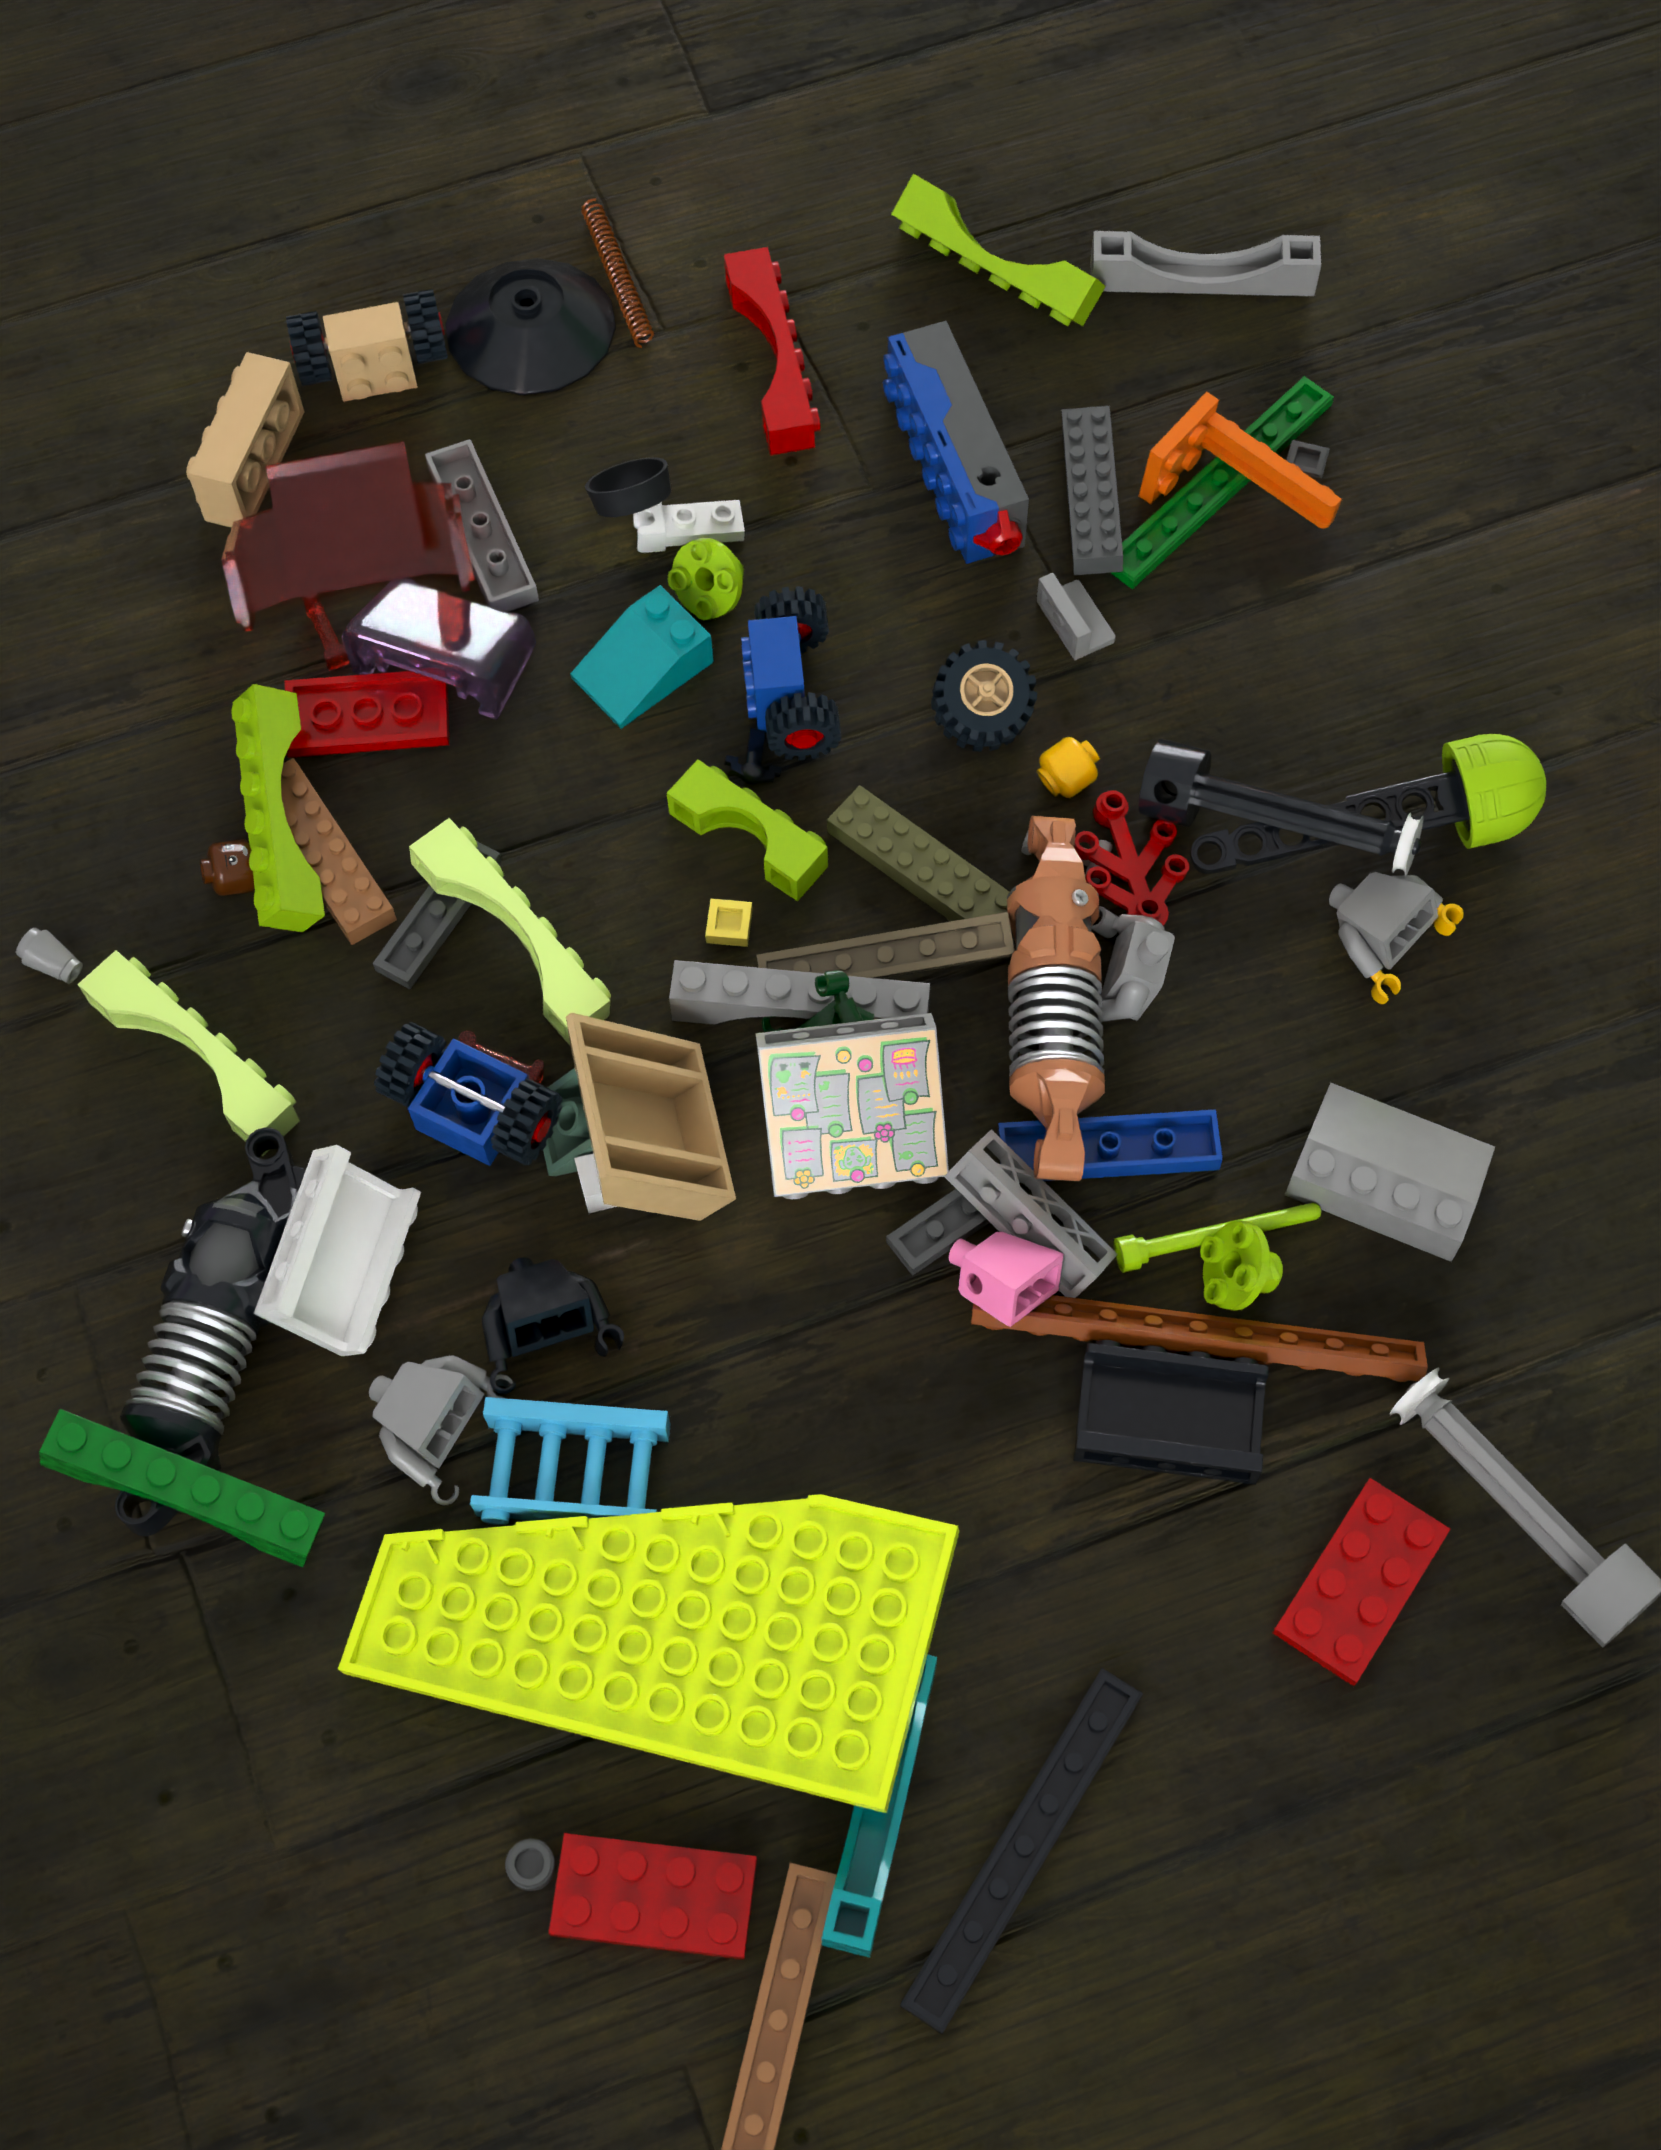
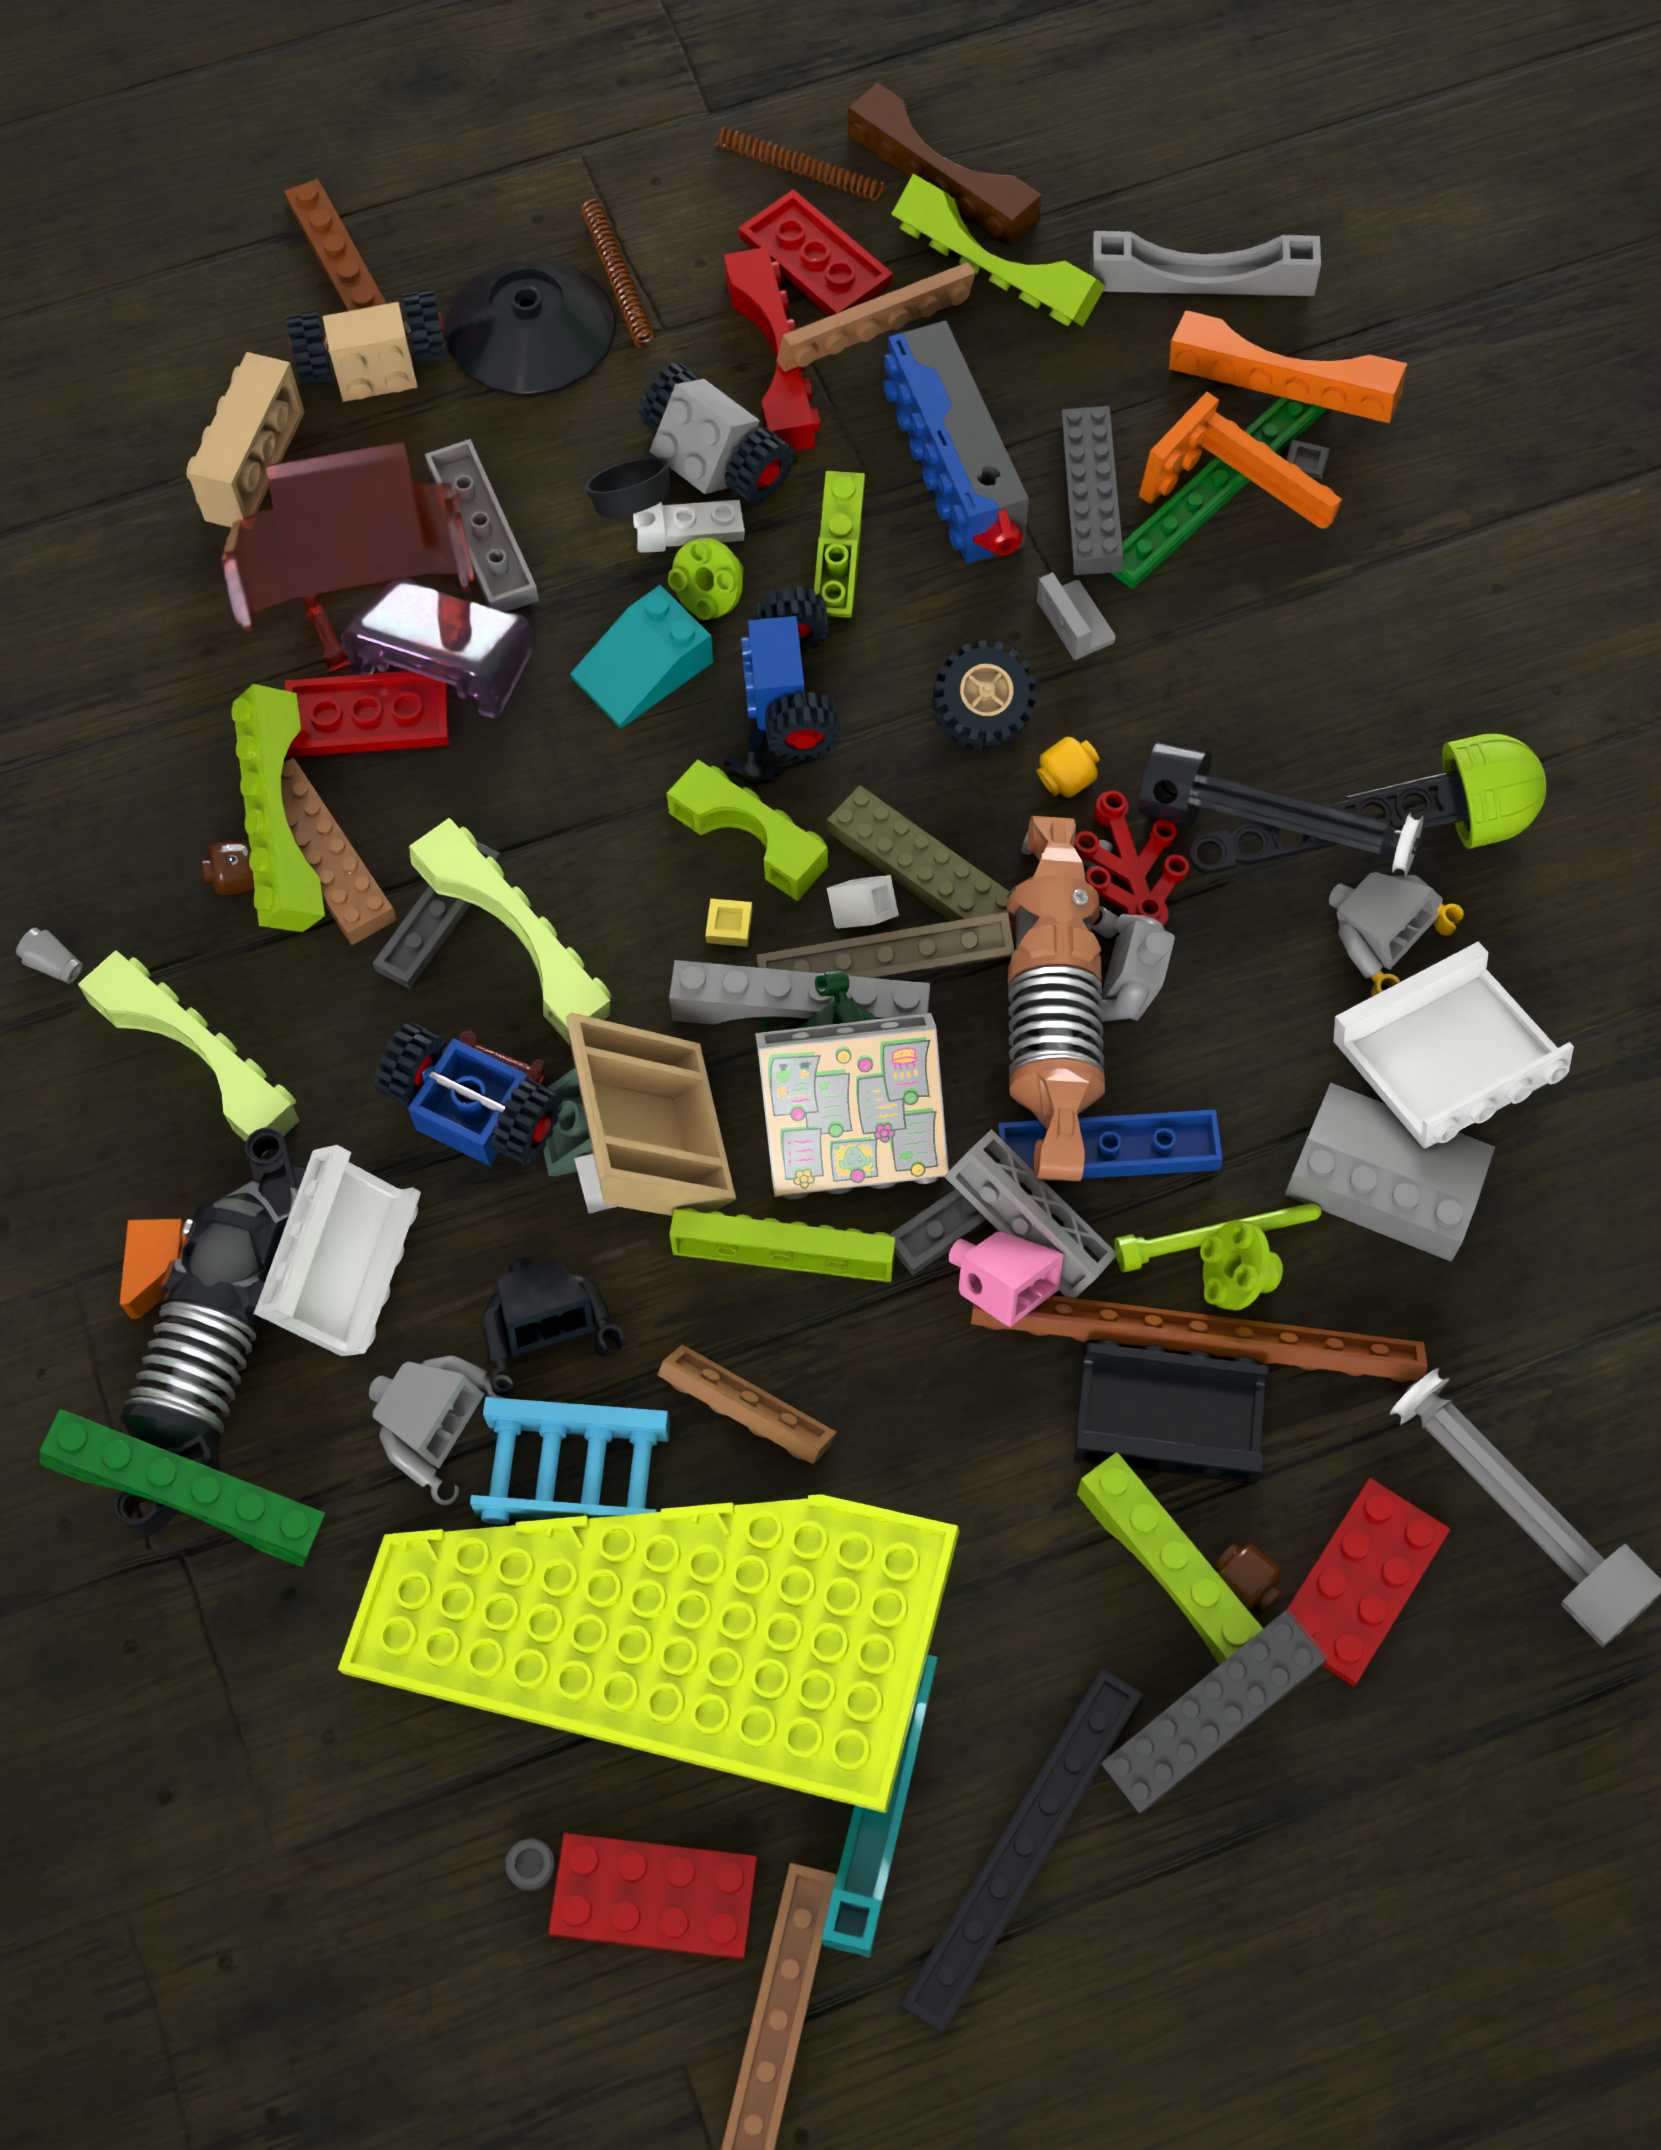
none -> orange slope [120,1219,186,1319]
none -> dark orange plate [284,178,386,312]
none -> brick [638,363,795,505]
none -> medium nougat plate [657,1345,837,1465]
none -> lime piece [669,1208,895,1283]
none -> dark orange piece [714,126,884,202]
none -> red plate [738,189,893,316]
none -> medium nougat plate [776,262,976,372]
none -> lime slope [814,471,865,618]
none -> white panel [827,875,899,928]
none -> reddish brown arch [848,83,1041,246]
none -> lime arch [1077,1452,1263,1665]
none -> dark grey piece [1101,1610,1329,1813]
none -> orange arch [1169,311,1407,423]
none -> reddish brown head [1212,1543,1281,1612]
none -> white panel [1333,942,1574,1149]

